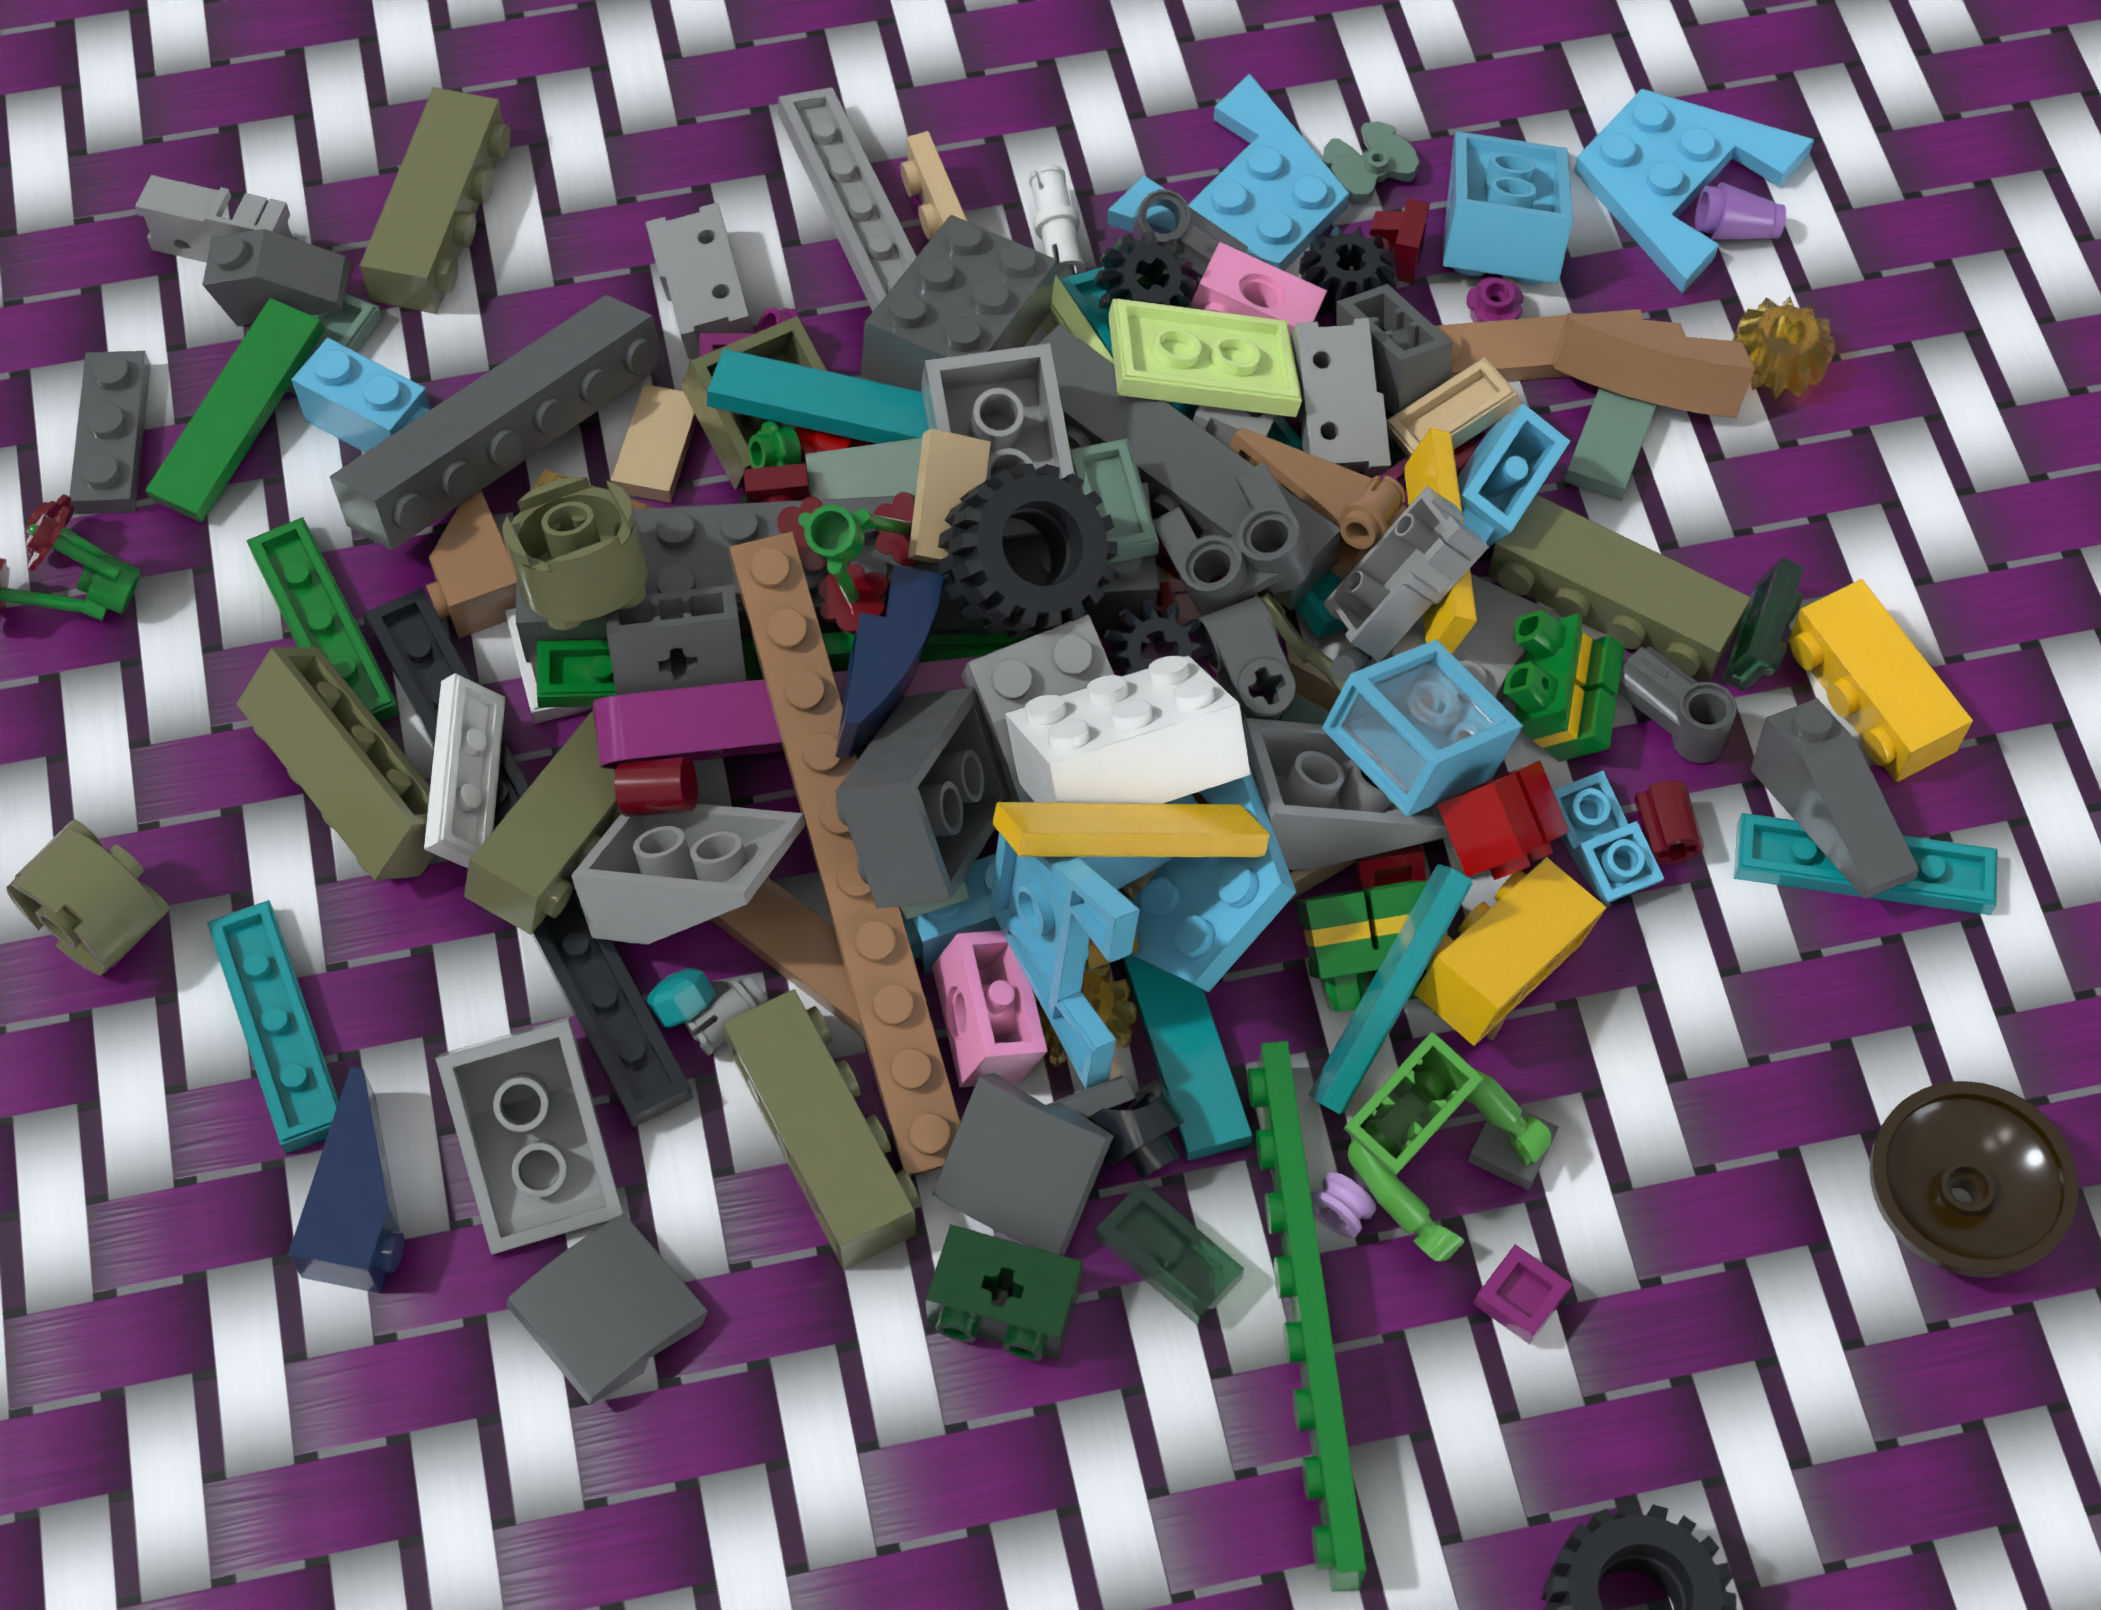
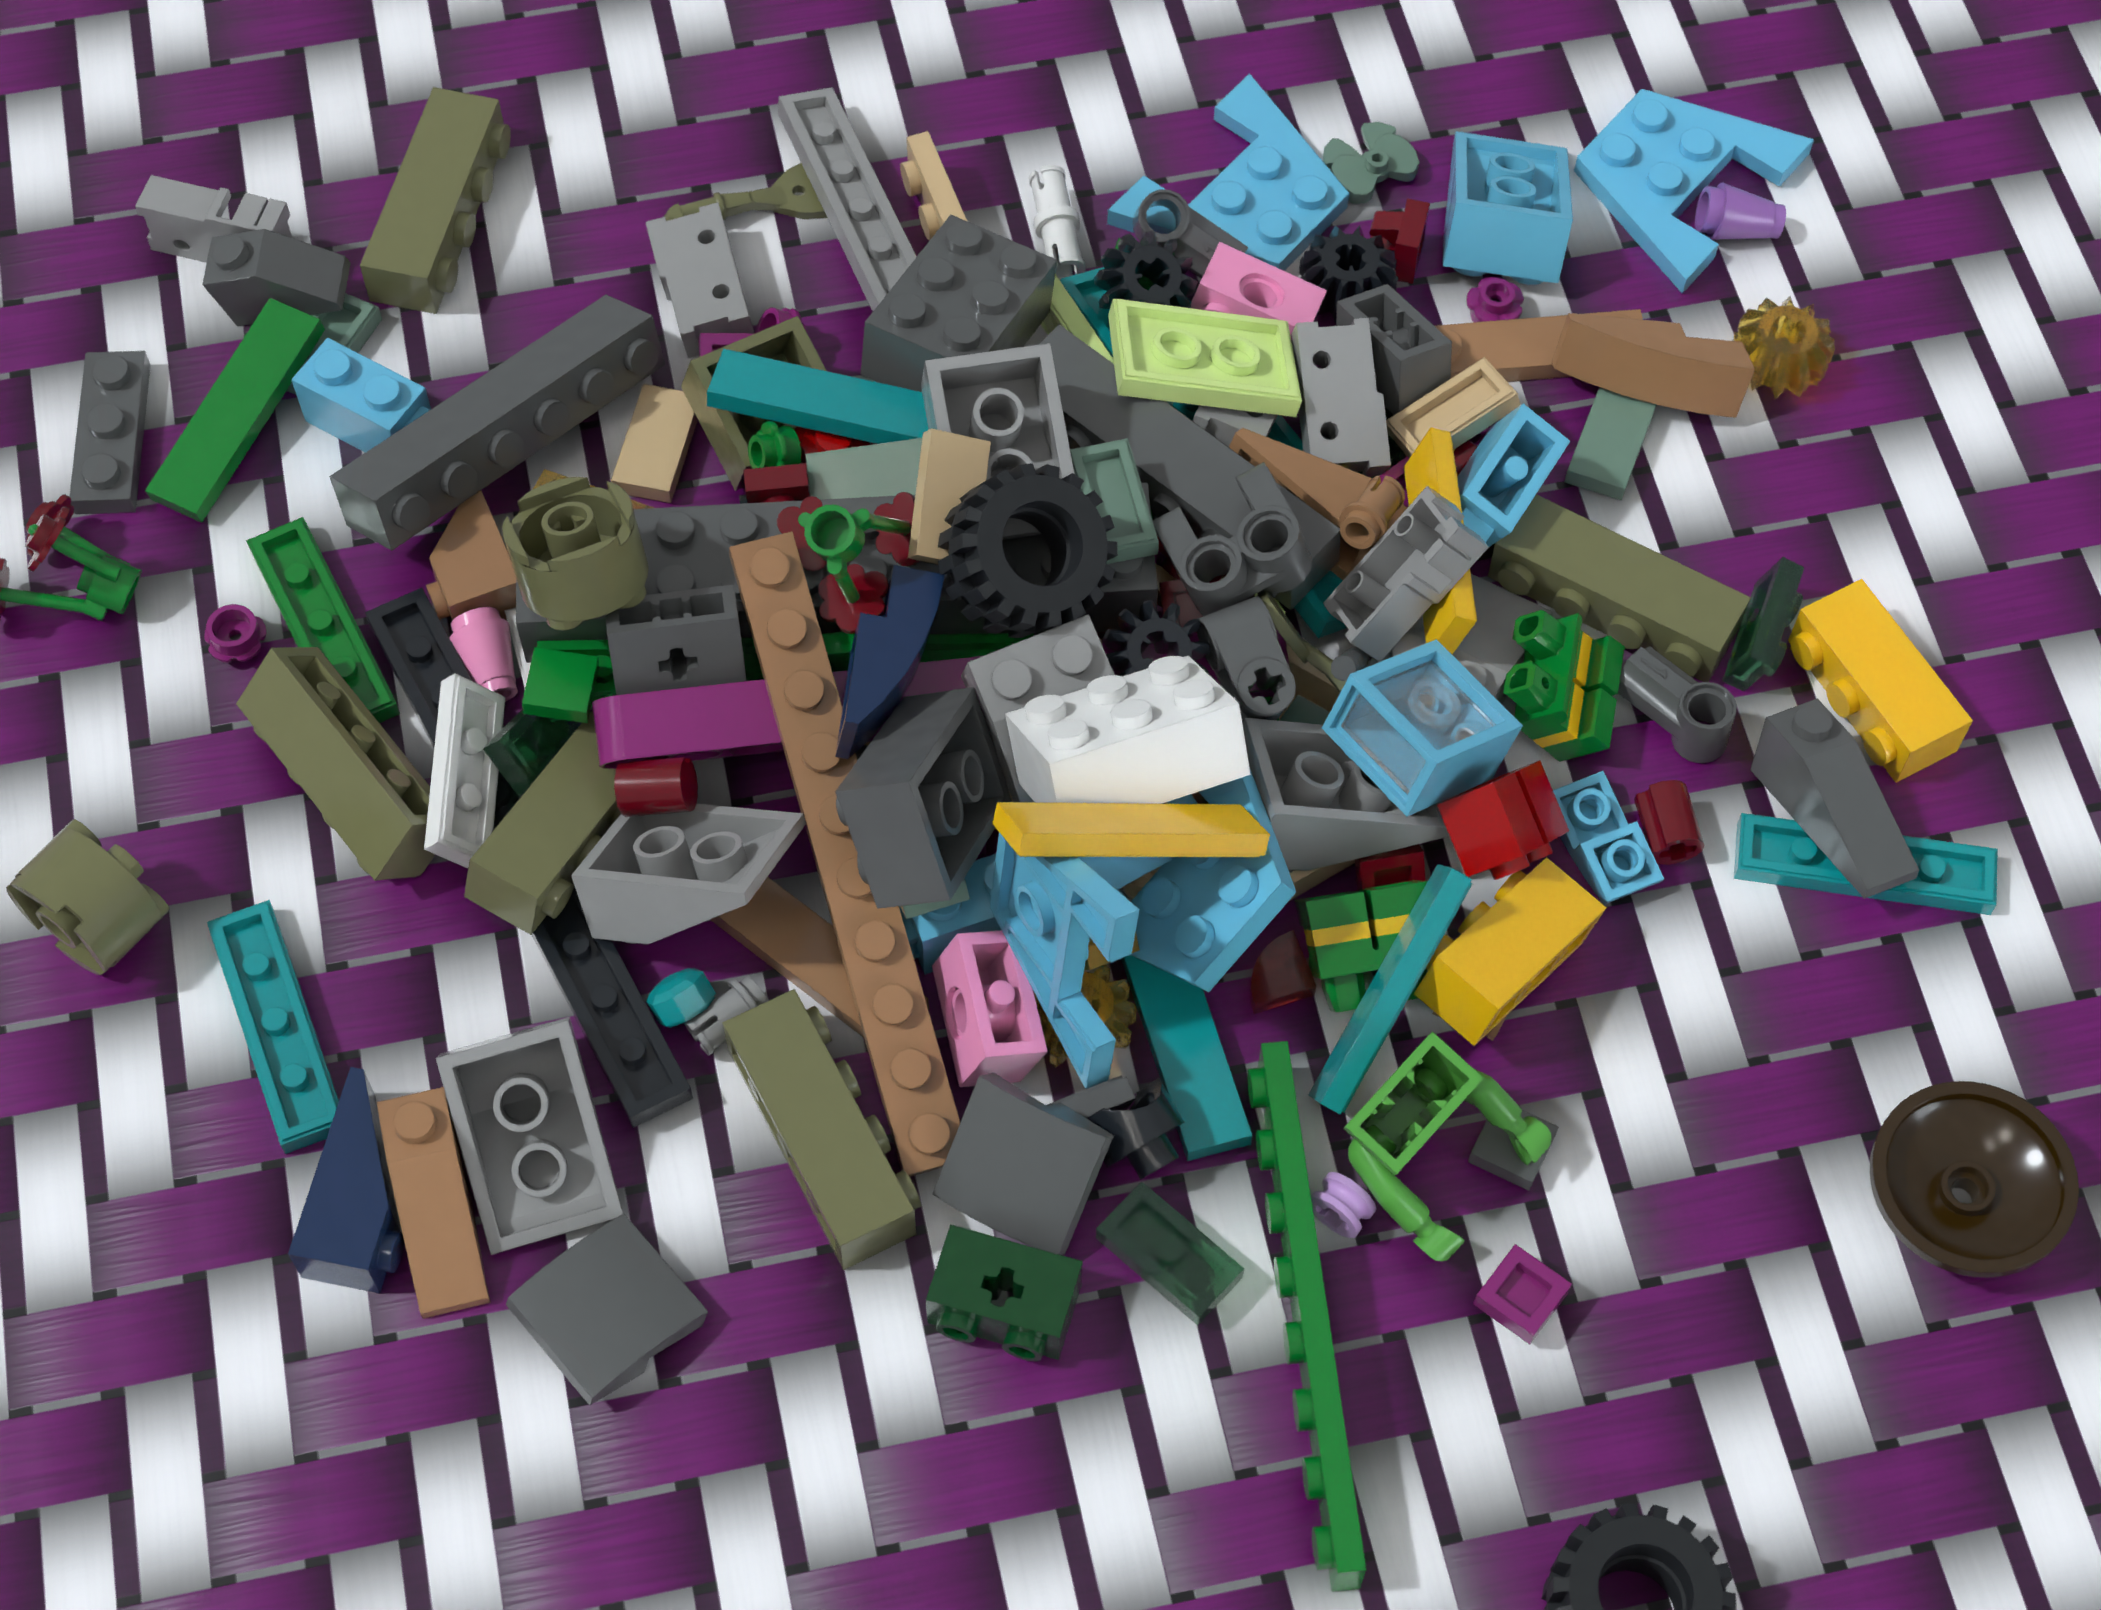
none -> magenta plate [204,604,267,663]
none -> medium nougat slope [377,1087,490,1319]
none -> bright pink cone [449,607,518,701]
none -> clear green plate [483,709,591,798]
none -> green tile [522,647,599,723]
none -> olive piece [664,163,828,221]
none -> clear red tile [1250,930,1316,1014]

